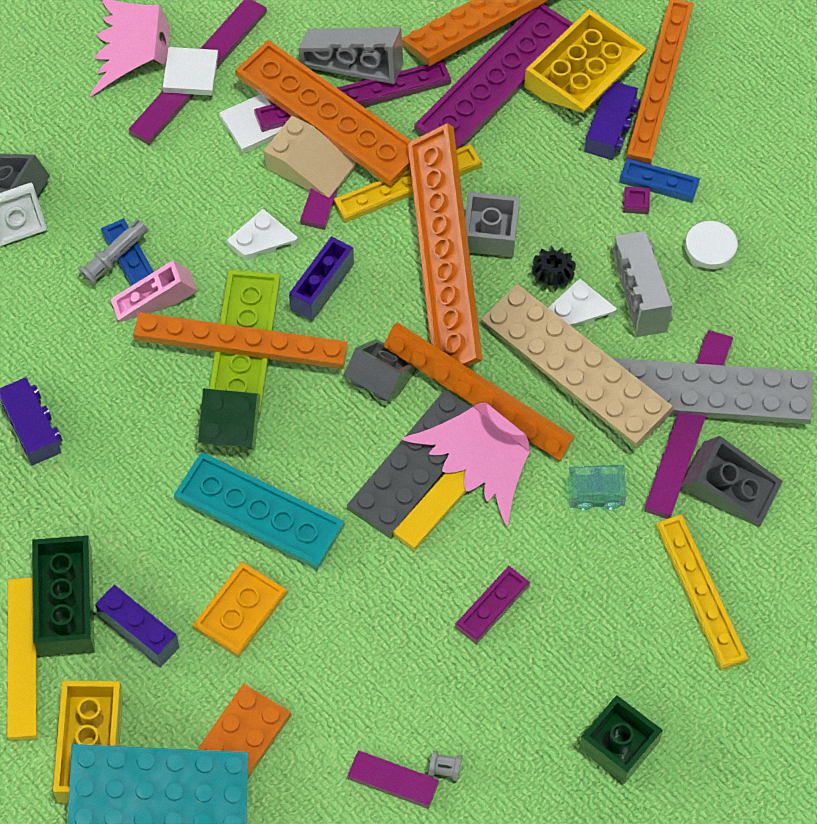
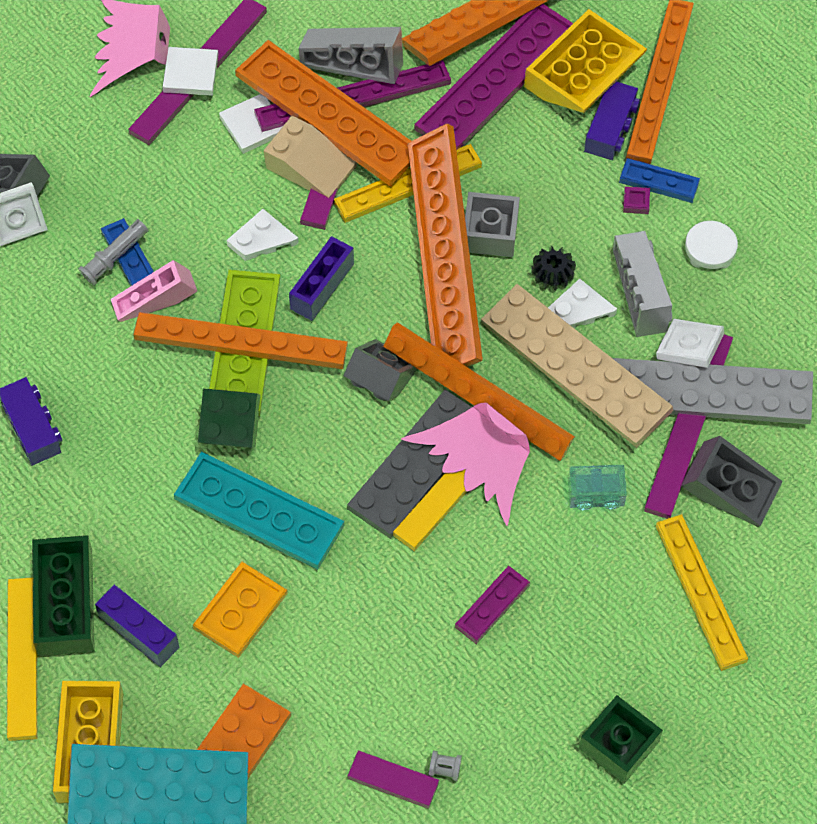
none -> white tile [656,319,724,368]

